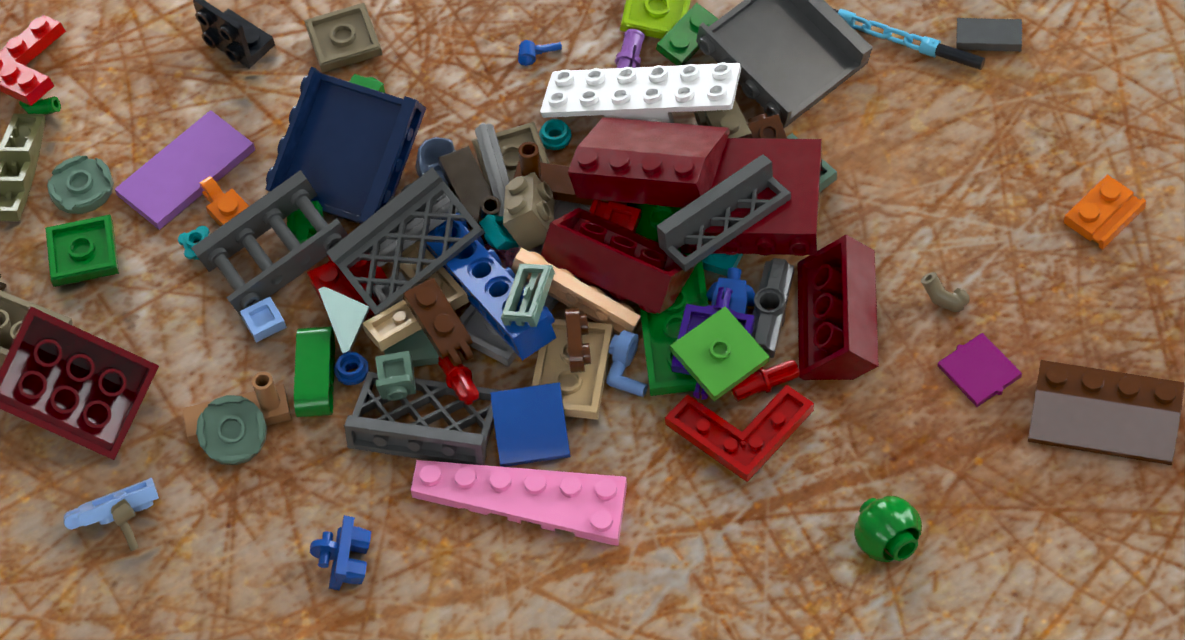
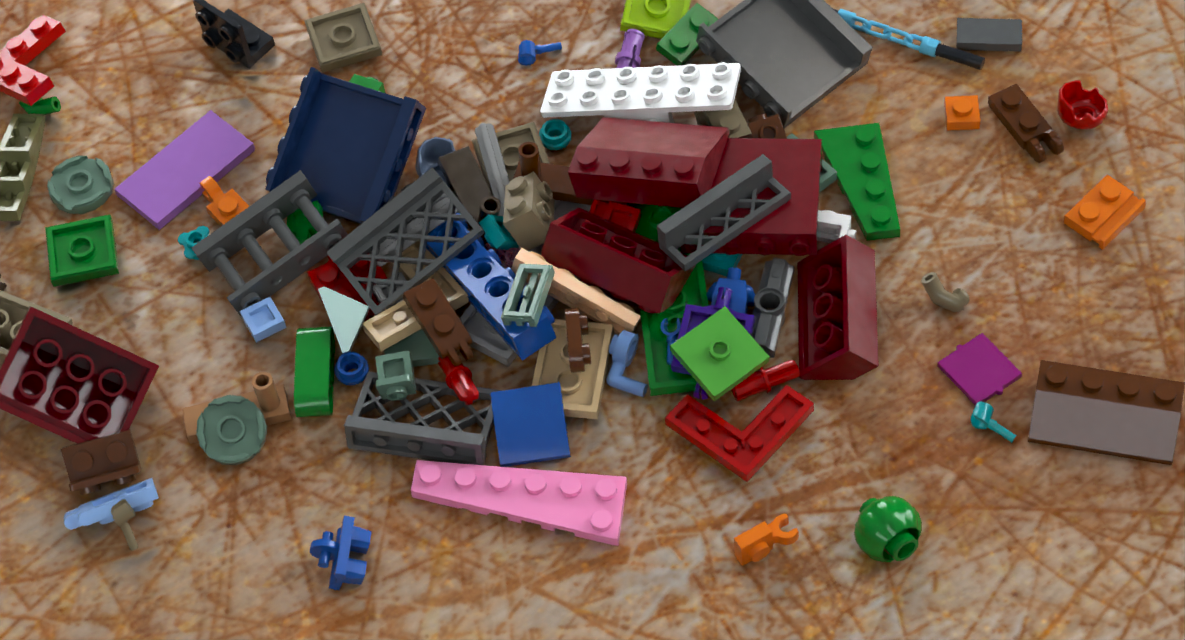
none -> reddish brown bracket [61,429,142,495]
none -> blue hand [660,318,682,365]
none -> orange plate [734,514,799,566]
none -> green wing [814,123,900,241]
none -> white bracket [817,210,857,243]
none -> orange plate [944,95,980,131]
none -> teal hand [971,401,1017,443]
none -> reddish brown hinge [988,84,1064,163]
none -> red hair [1057,80,1108,129]

